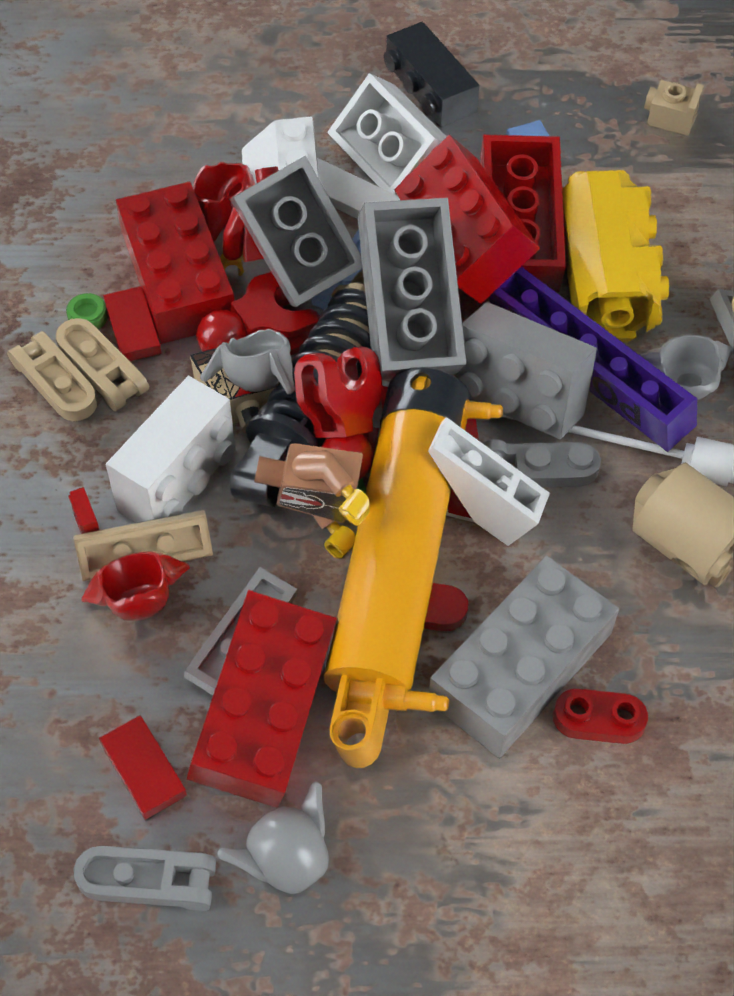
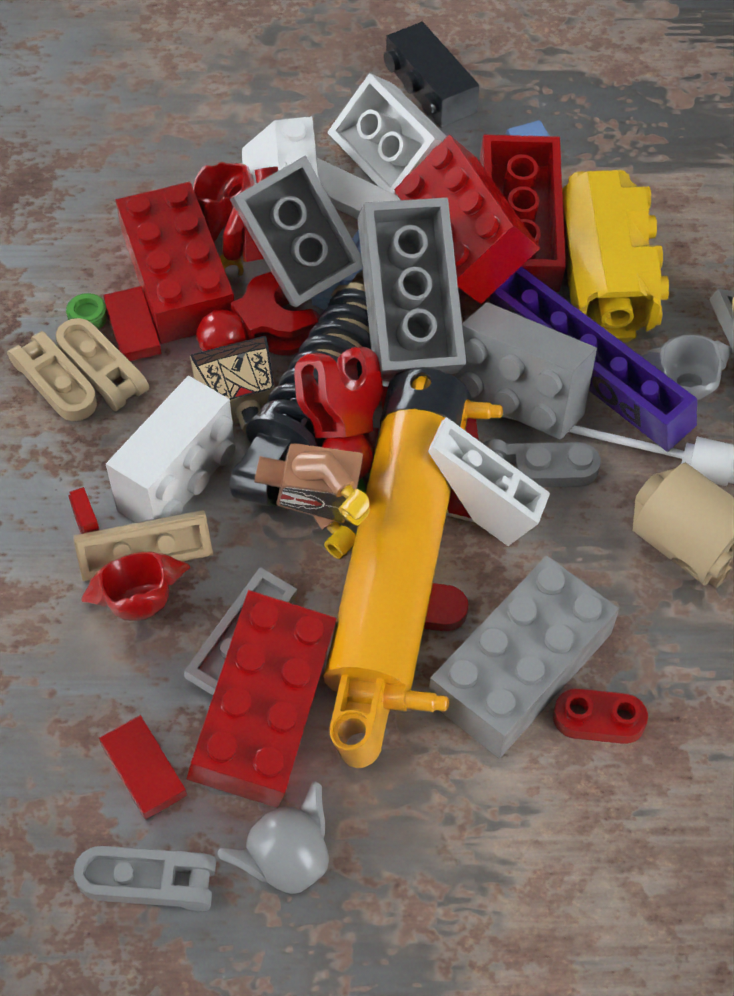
light grey piece [200,329,295,394] -> none
tan brick [644,80,704,136] -> none

